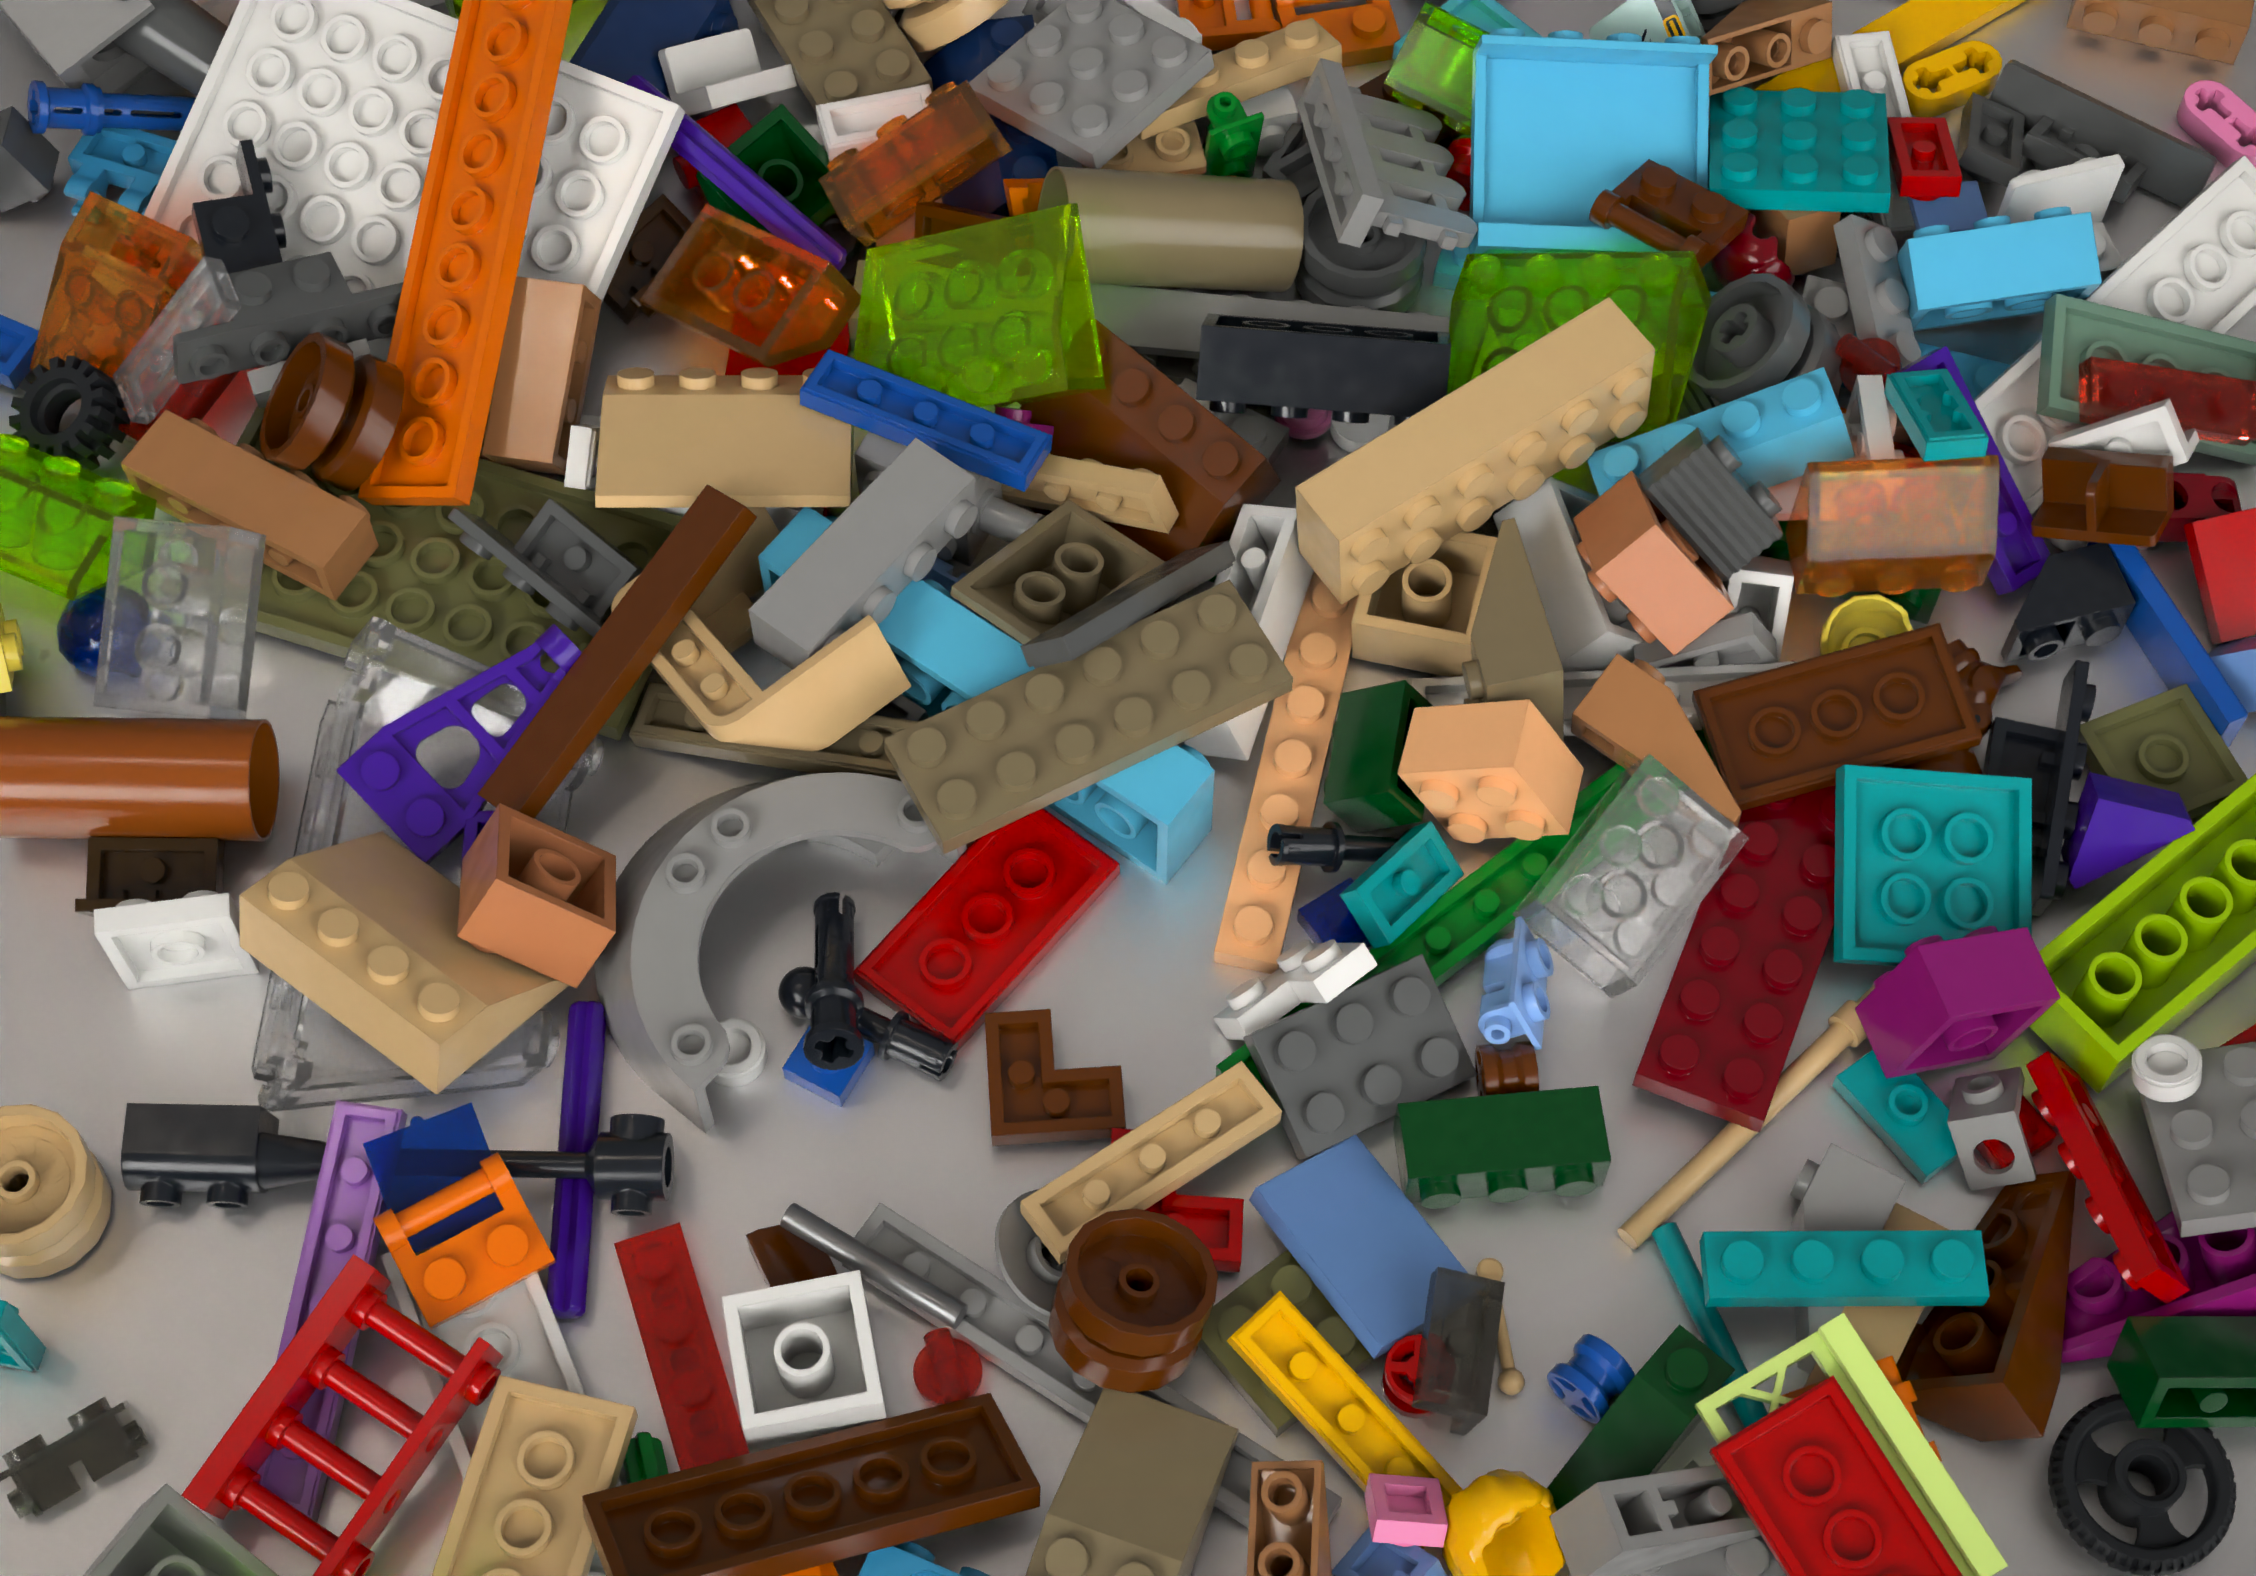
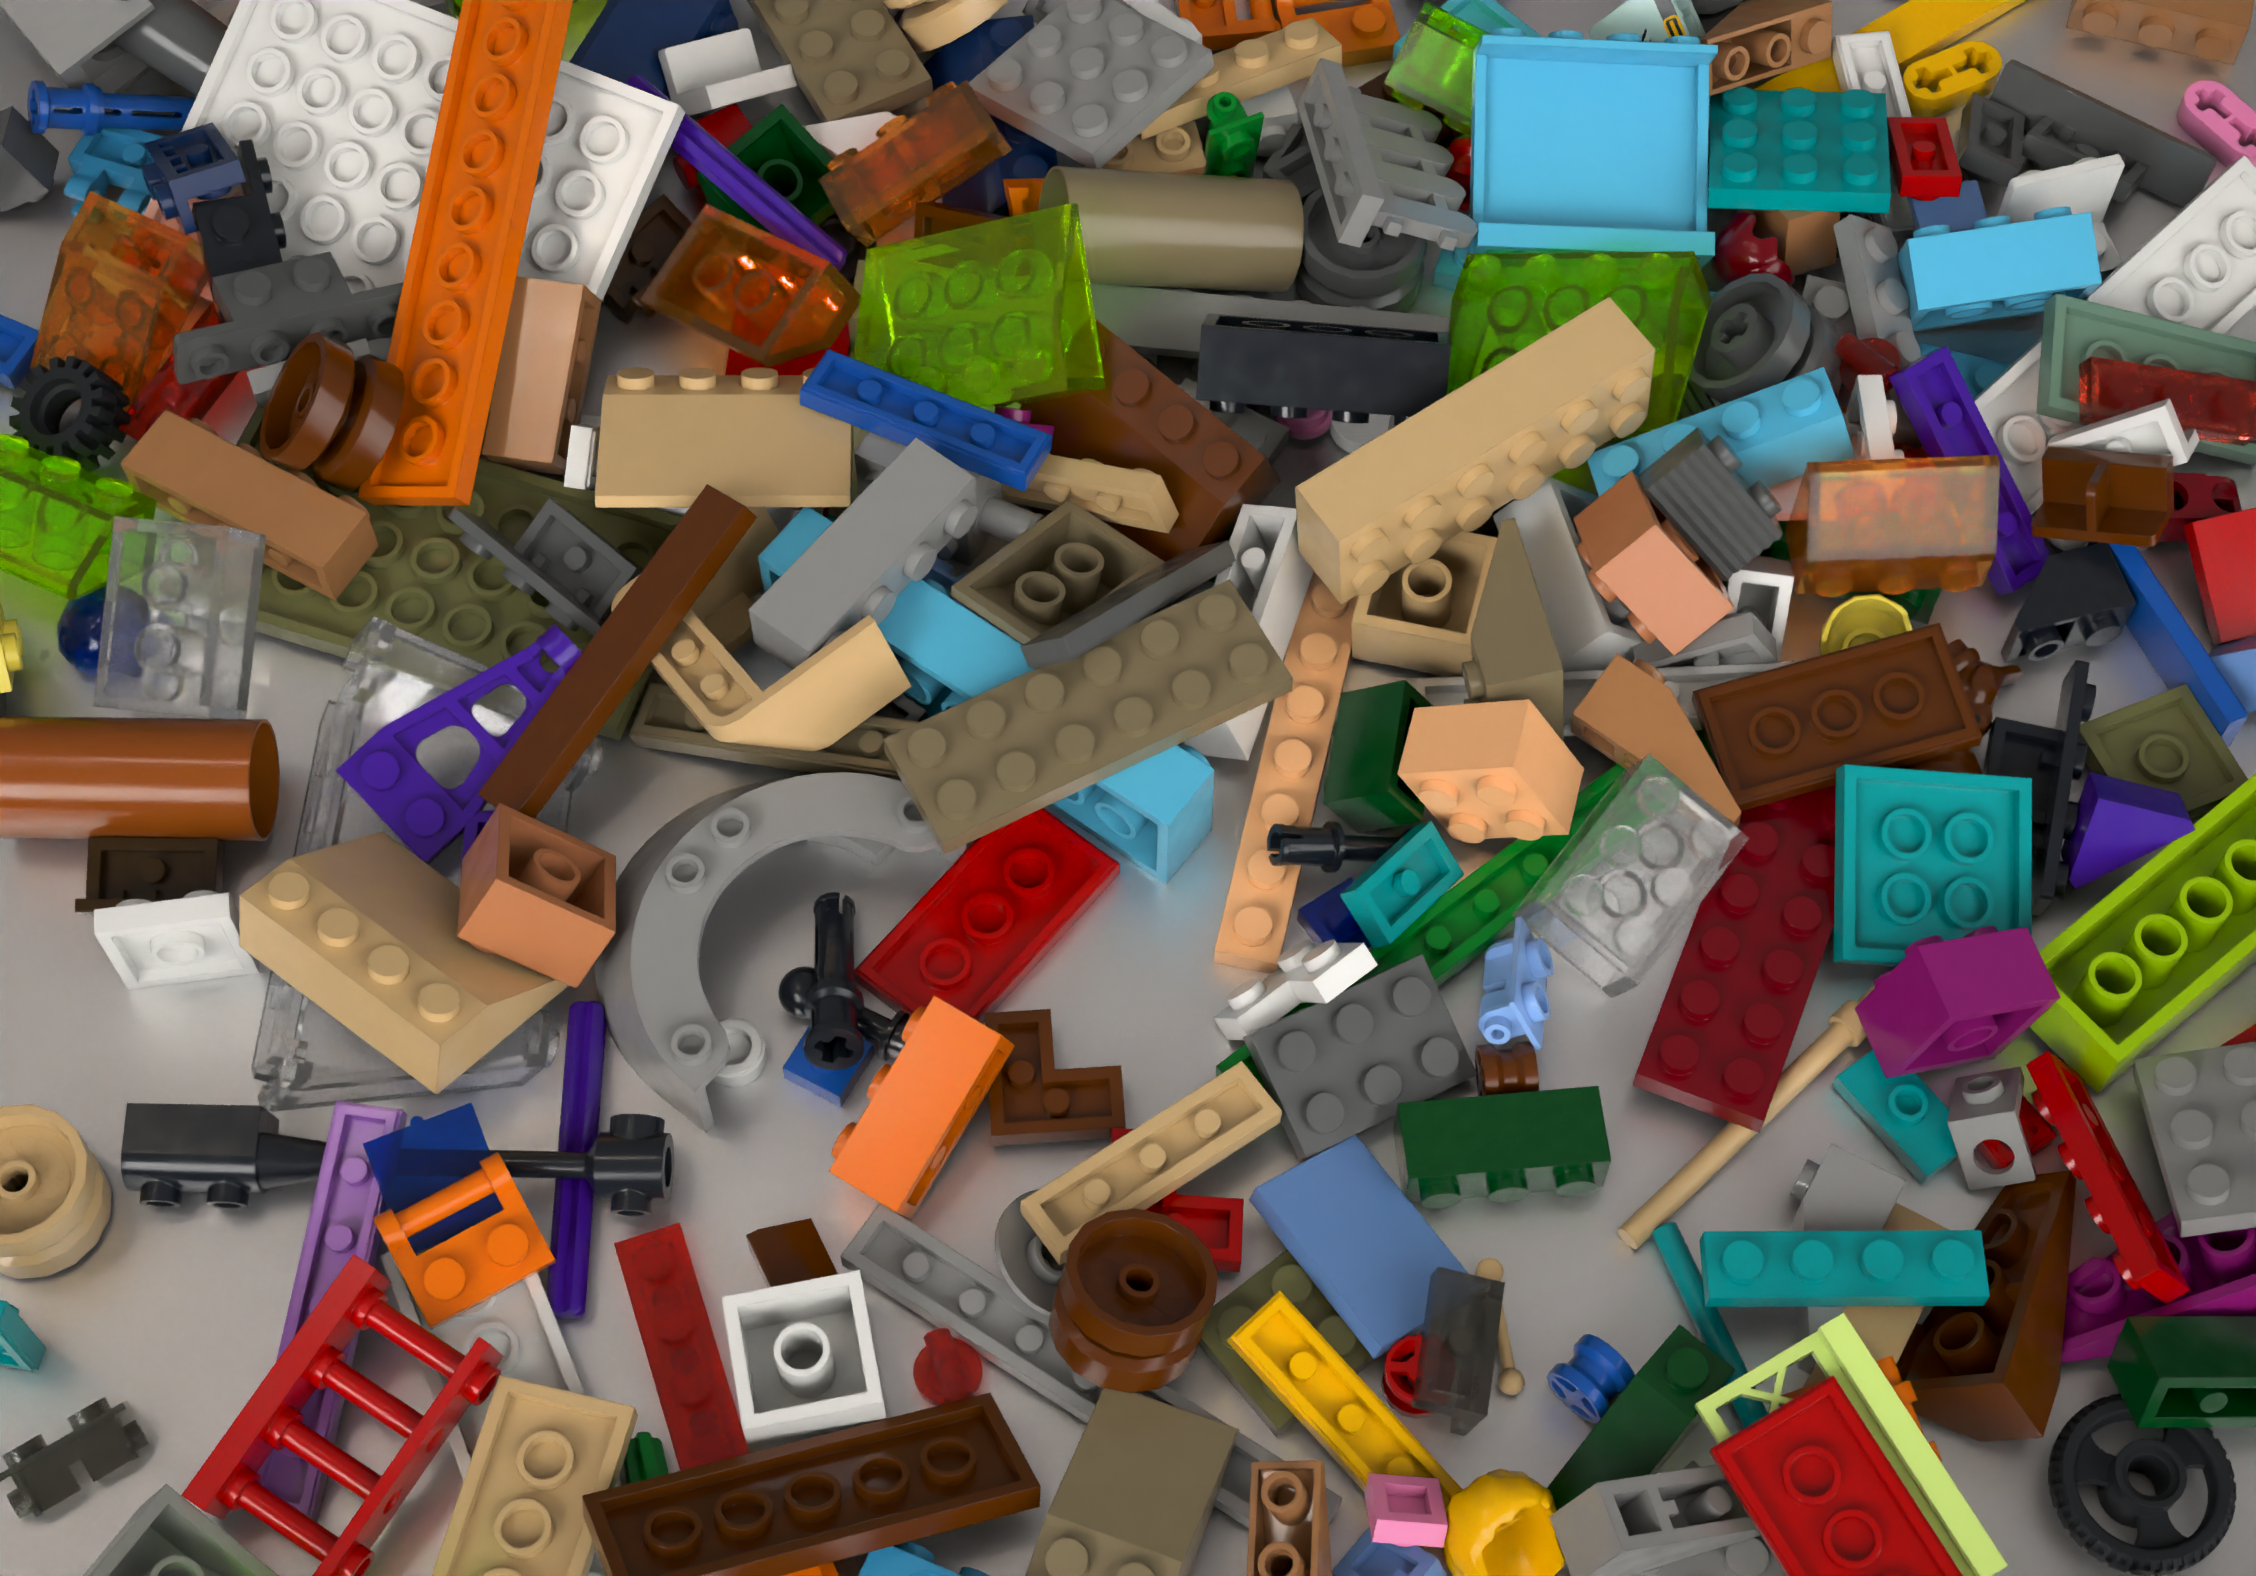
clear tile [113,256,241,424] -> none
flat silver bar [780,1203,968,1329] -> none
white tile [816,84,943,162] -> none
reddish brown plate [1589,159,1749,275] -> none
teal plate [1884,369,1989,462] -> none
white tile [2131,1034,2202,1102] -> none
none -> dark blue bracket [141,122,246,235]
none -> orange brick [828,996,1015,1220]

